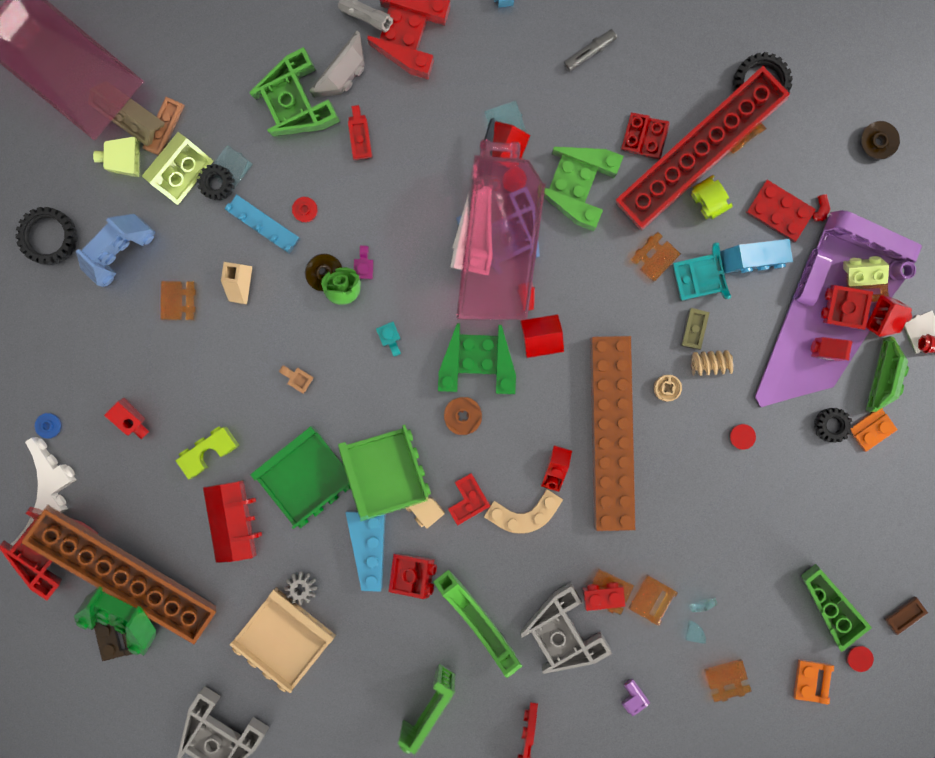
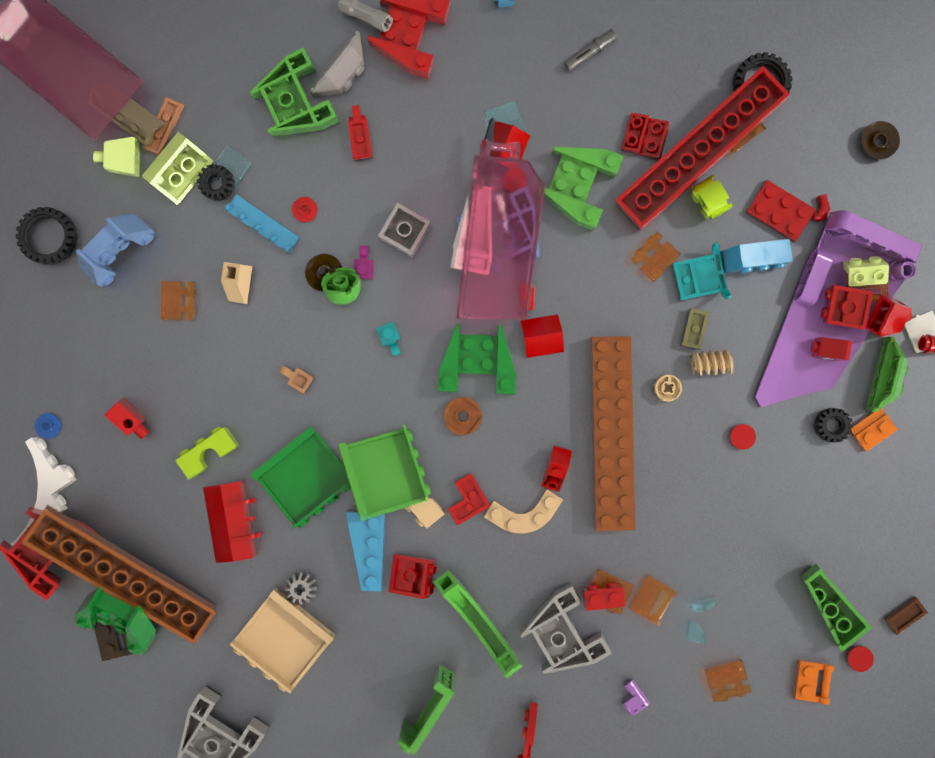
none -> light grey brick [378,203,431,258]

